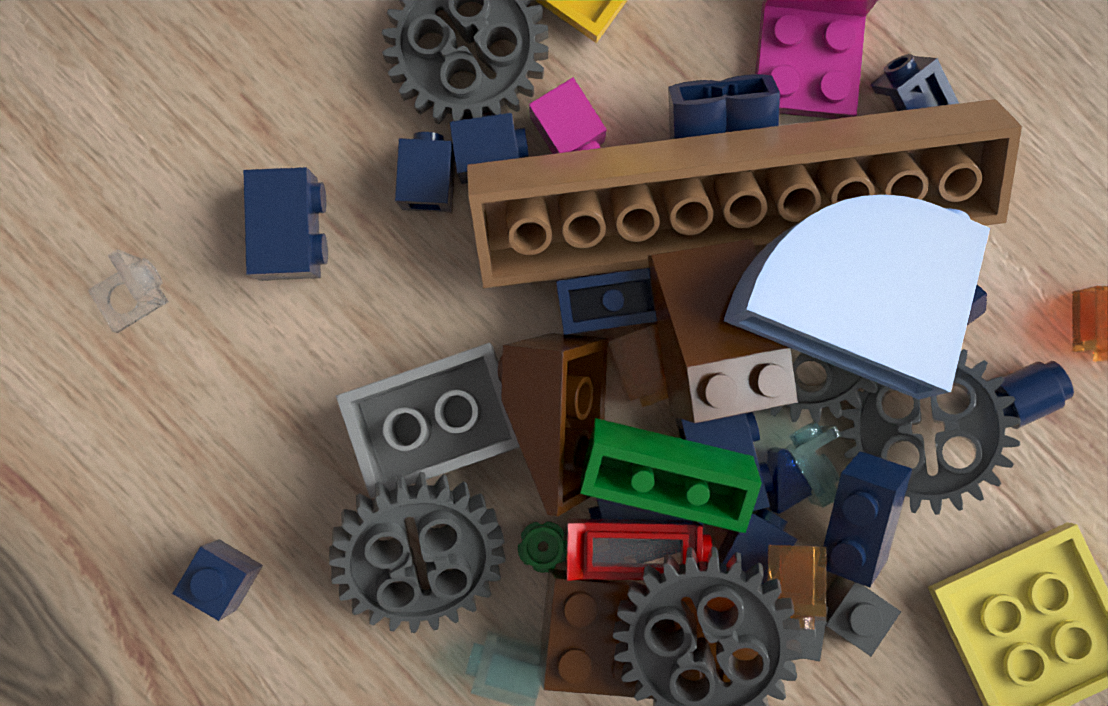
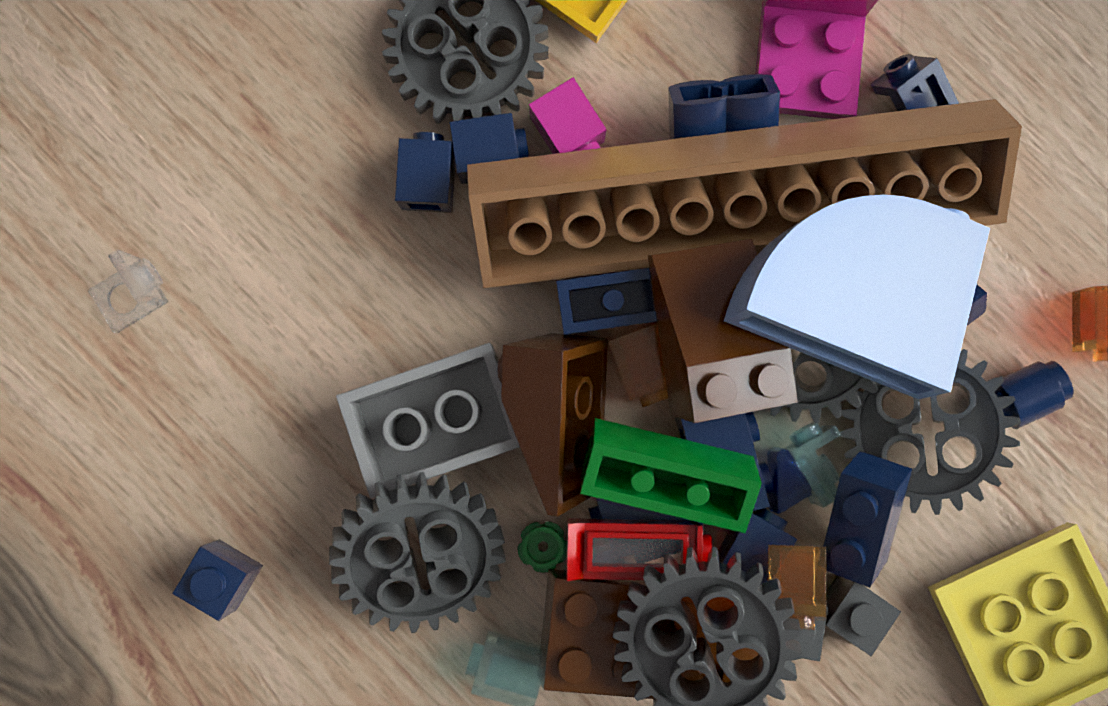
dark blue brick [243,167,328,281] -> none

